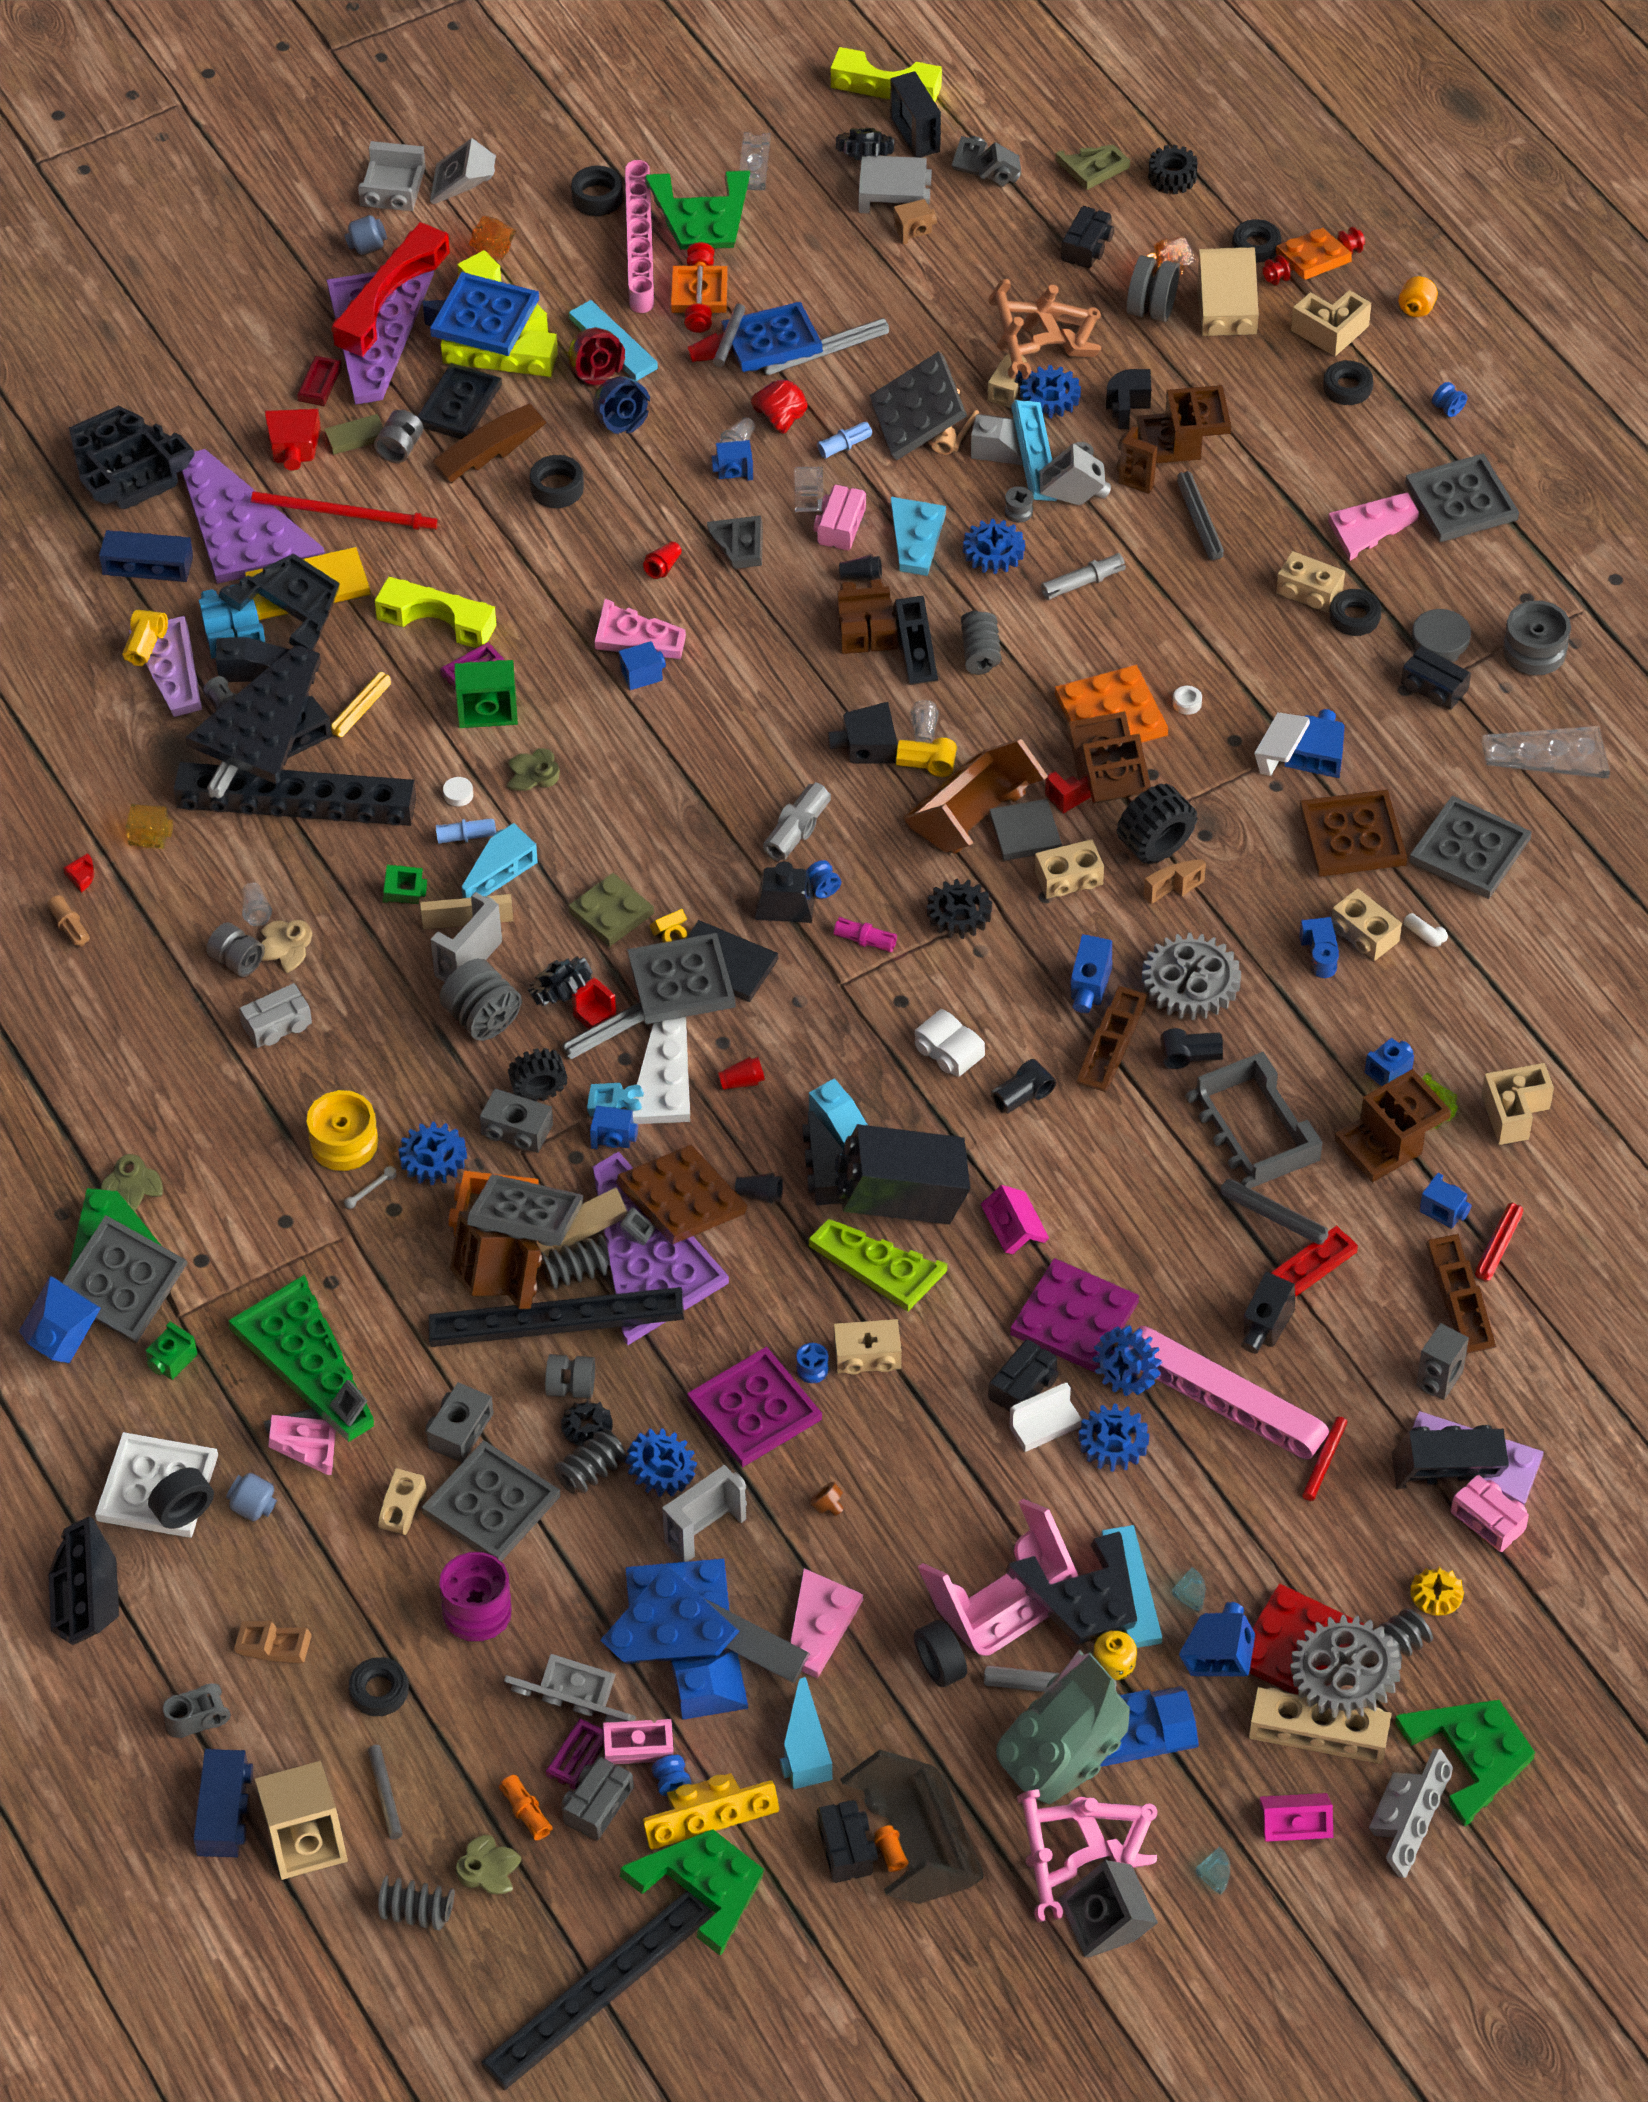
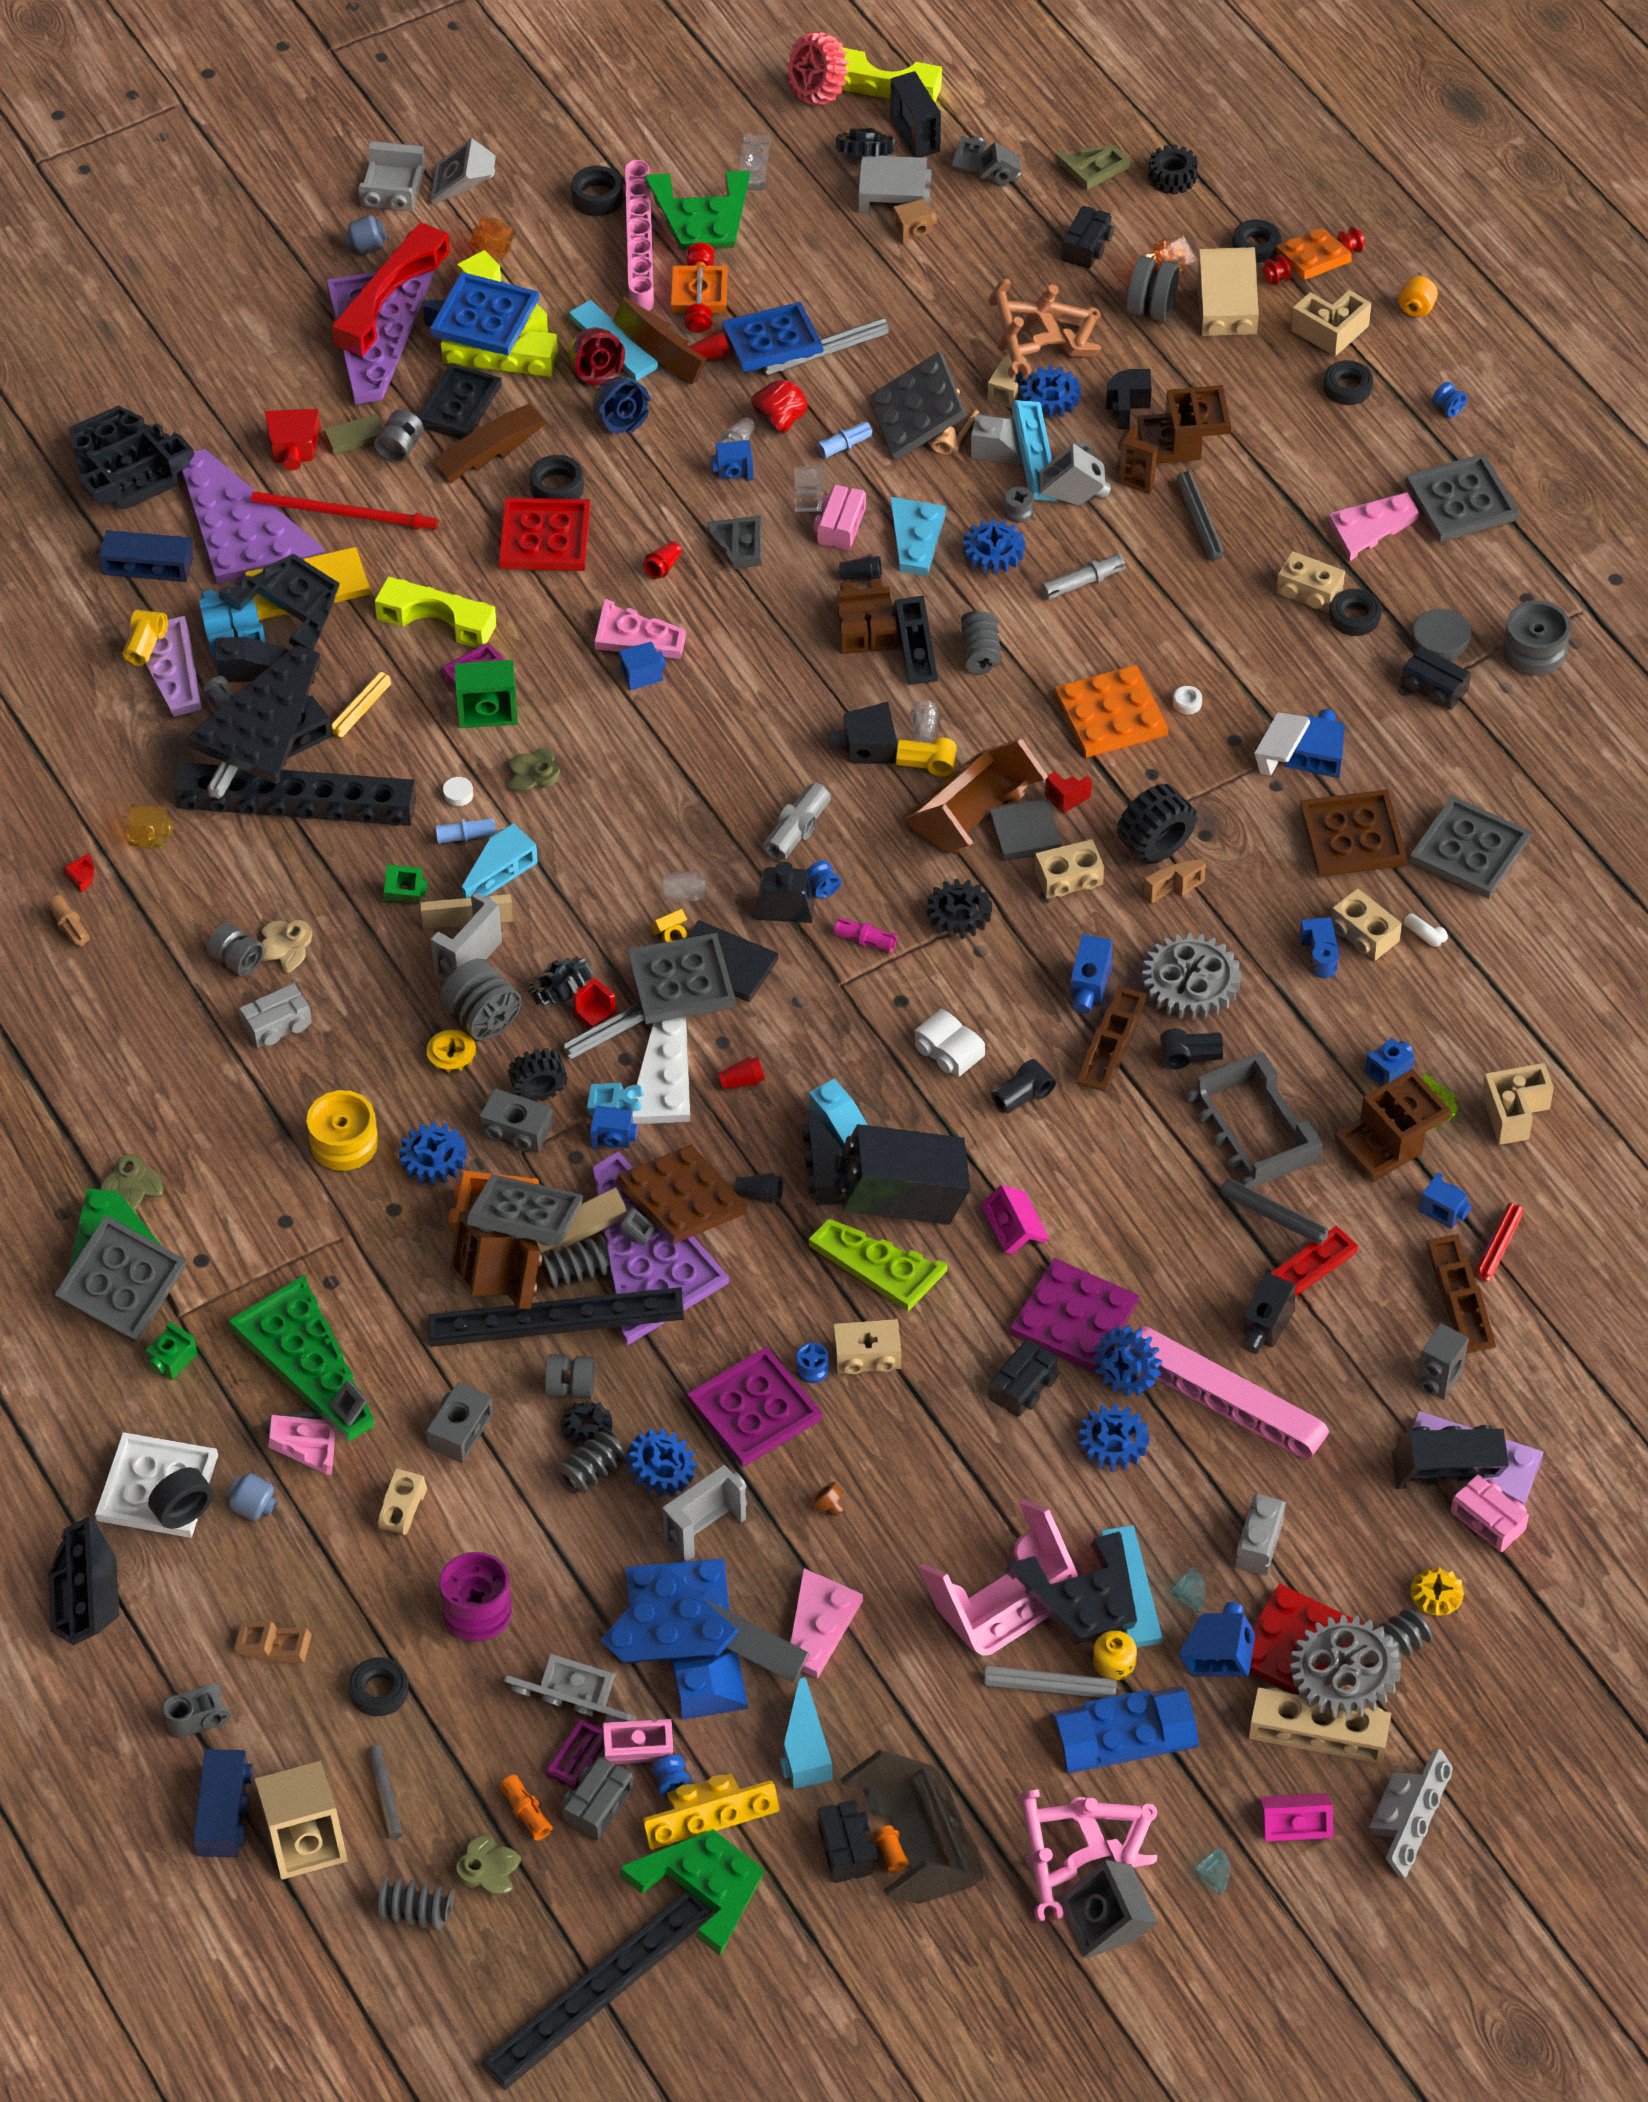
blue slope [19,1276,101,1363] -> none
clear cone [242,883,272,926] -> none
dark red tile [297,356,342,406] -> none
light grey hinge [344,1166,397,1209] -> none
dark grey plate [422,1440,561,1562] -> none
olive plate [569,873,654,947] -> none
flat silver bar [713,304,745,367] -> none
black tyre [914,1620,967,1687] -> none
sand green slope [996,1649,1130,1804] -> none
white panel [1010,1383,1082,1452] -> none
reddish brown bracket [1067,711,1151,804] -> none
red bar [1302,1416,1348,1501] -> none
green wing [1395,1700,1535,1826] -> none
clear wing [1481,726,1610,779] -> none
none -> yellow gear [427,1030,476,1073]
none -> red plate [499,498,591,571]
none -> reddish brown slope [613,297,707,384]
none -> clear brick [663,871,706,902]
none -> coral gear [785,32,849,105]
none -> light grey brick [1235,1494,1286,1575]

